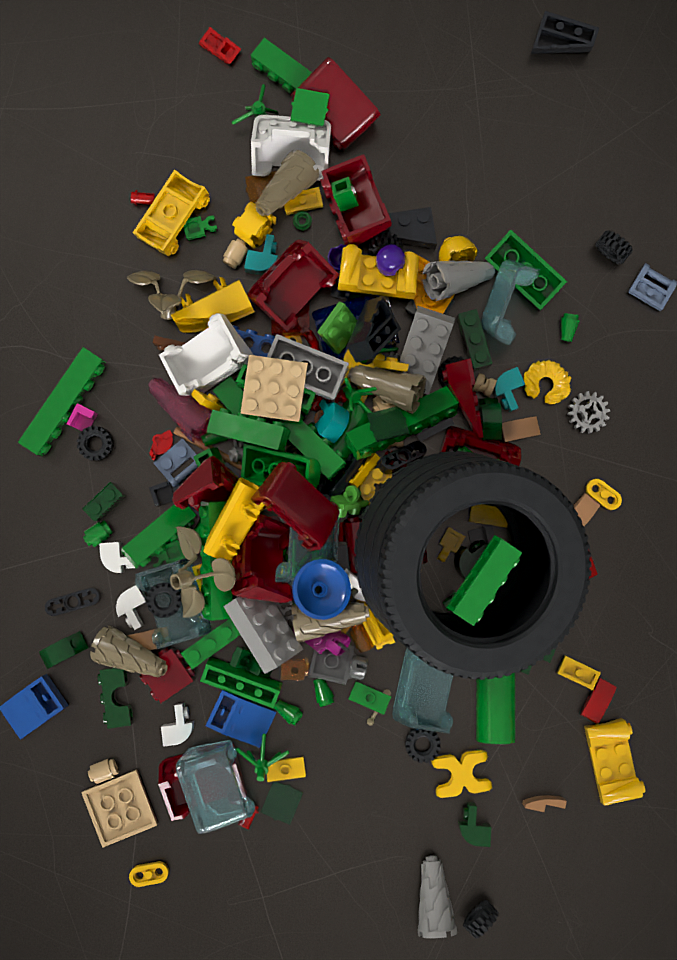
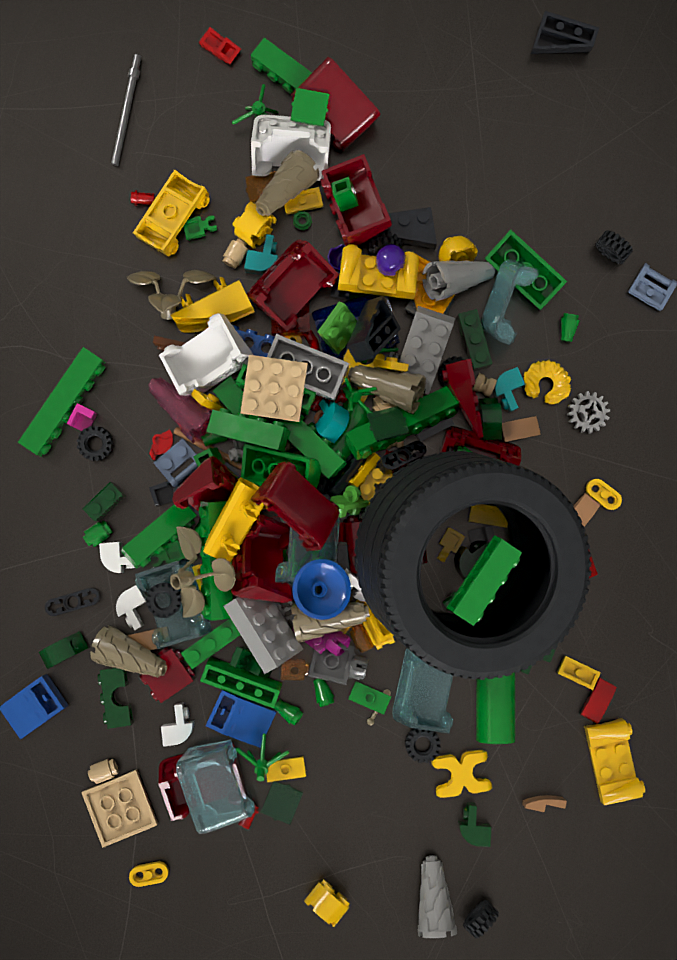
none -> flat silver bar [111,54,141,166]
none -> yellow brick [304,879,350,927]

